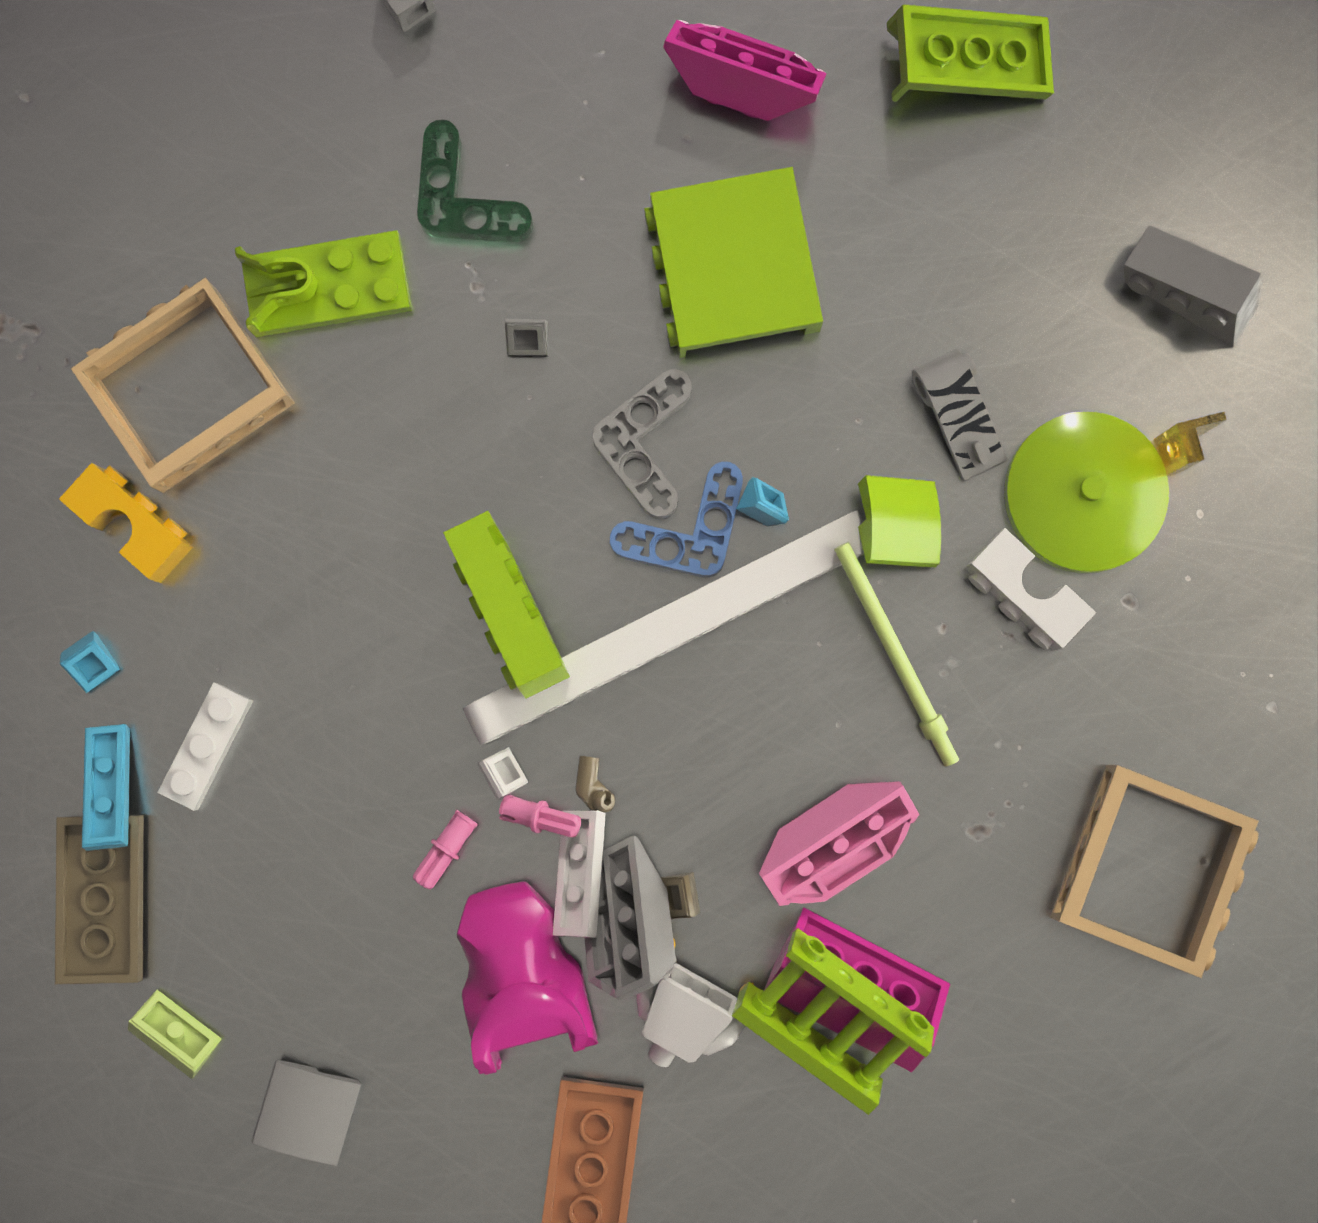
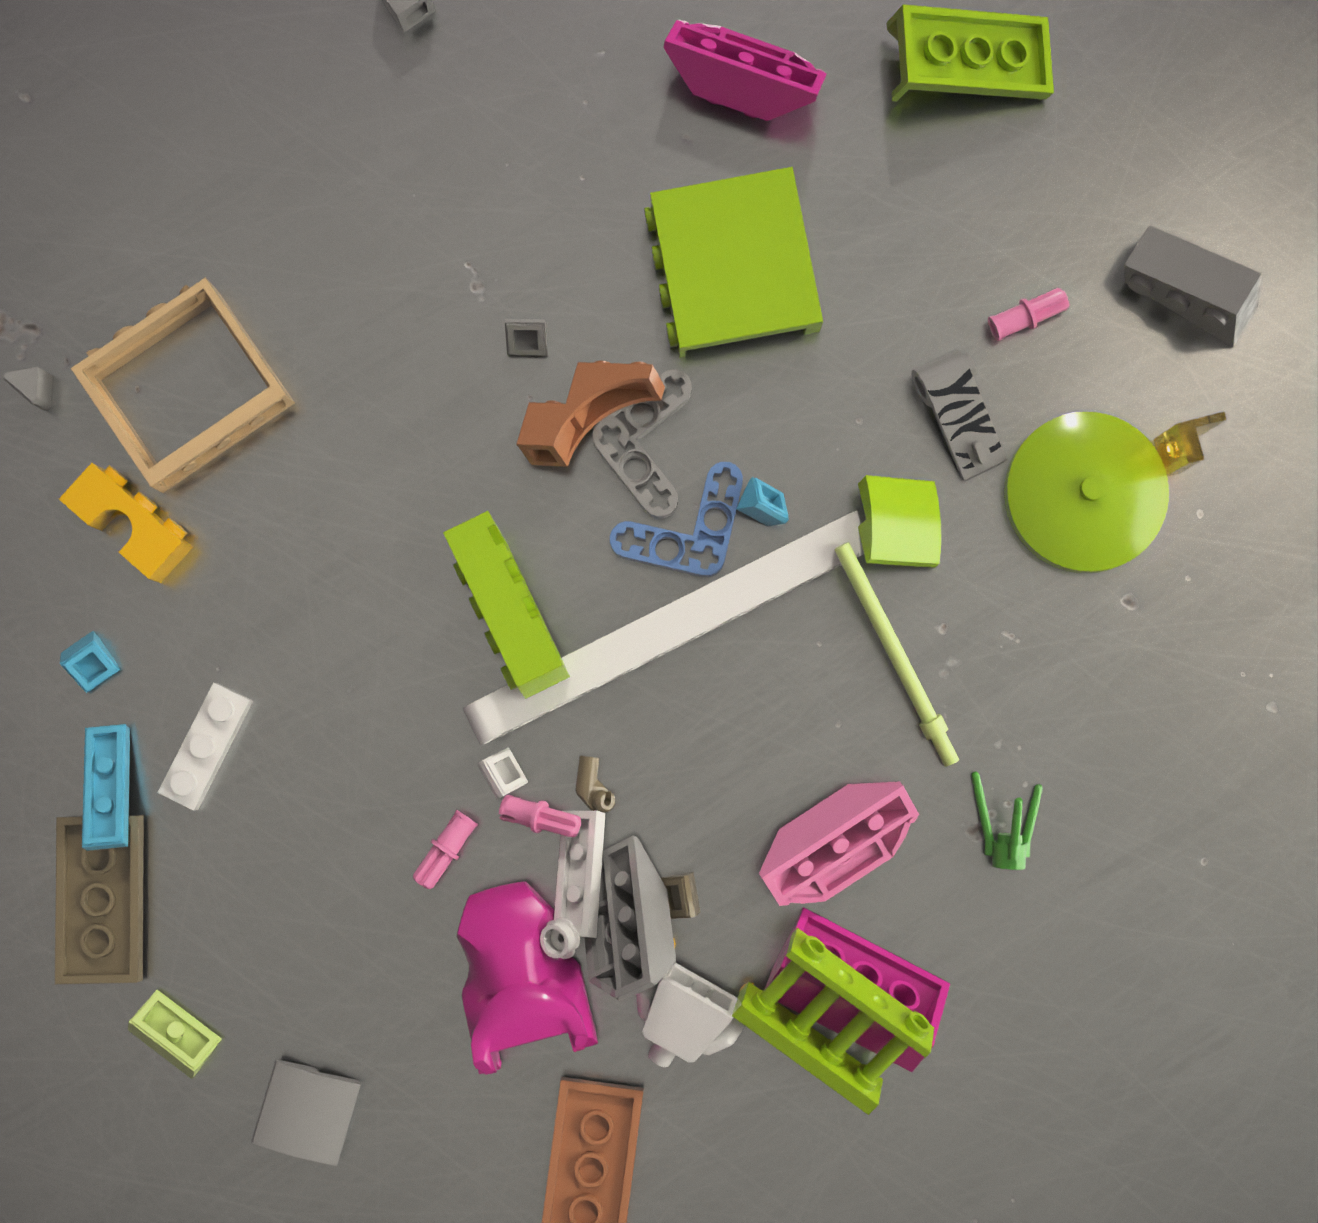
lime plate [235,230,412,337] -> none
clear green beam [417,119,534,242] -> none
white arch [965,528,1096,651] -> none
tan window [1050,765,1259,978] -> none
none -> light grey slope [3,367,53,411]
none -> nougat arch [516,360,665,467]
none -> white plate [540,917,580,959]
none -> bright green plant [972,771,1043,870]
none -> bright pink axle [988,288,1069,341]

